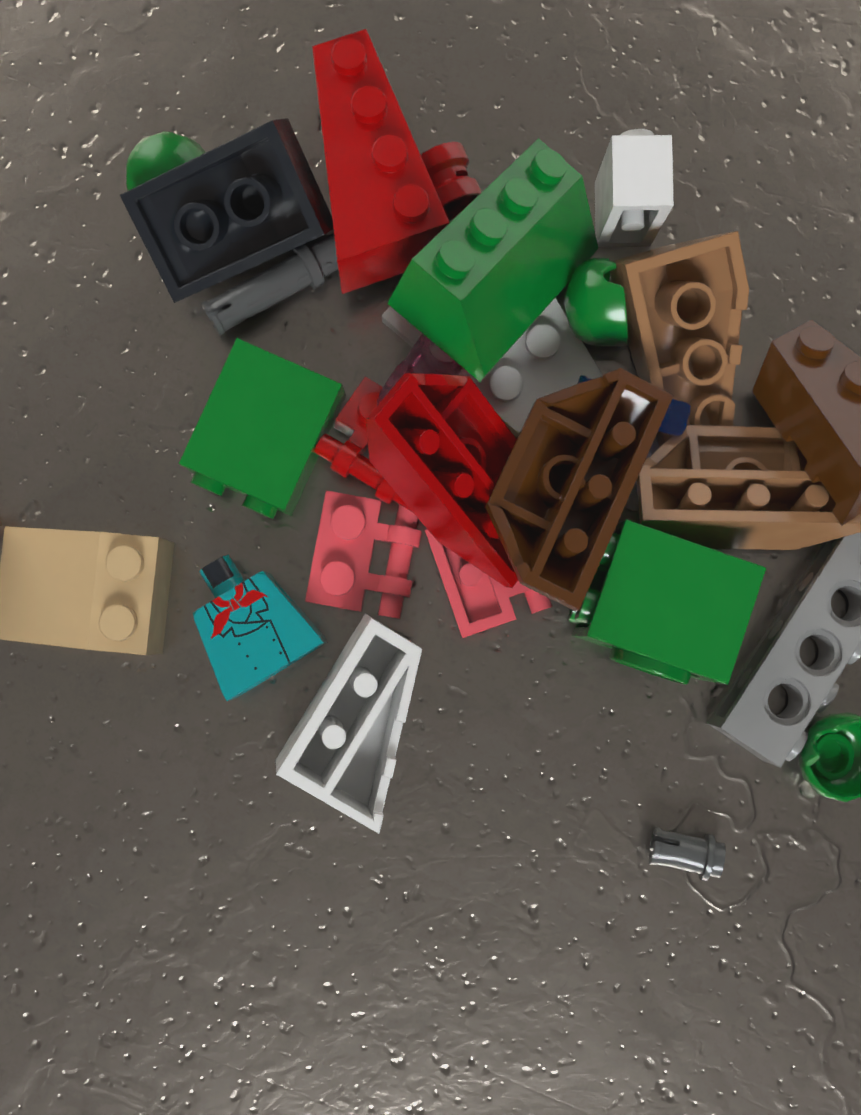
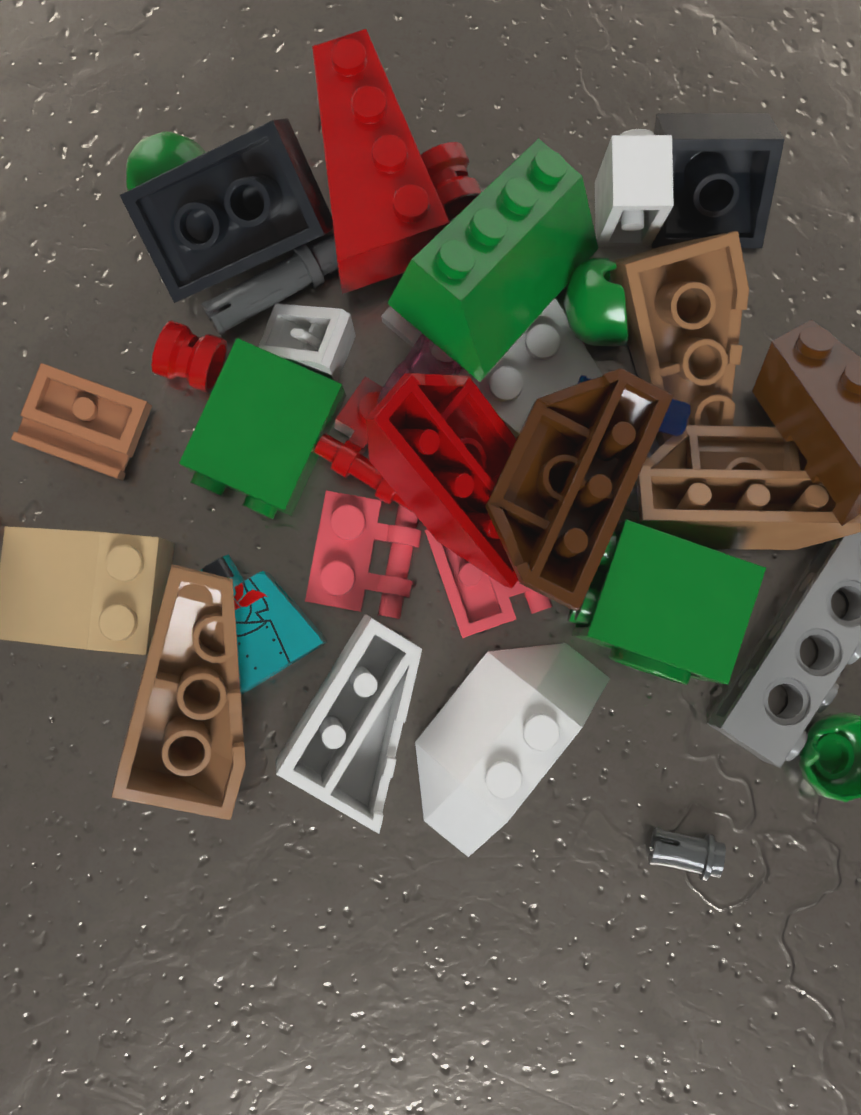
none -> nougat plate [11,363,152,481]
none -> medium nougat wedge [111,564,246,820]
none -> red wheel [151,320,227,393]
none -> white slope [258,304,356,382]
none -> white wedge [415,643,610,857]
none -> black slope [651,113,785,249]

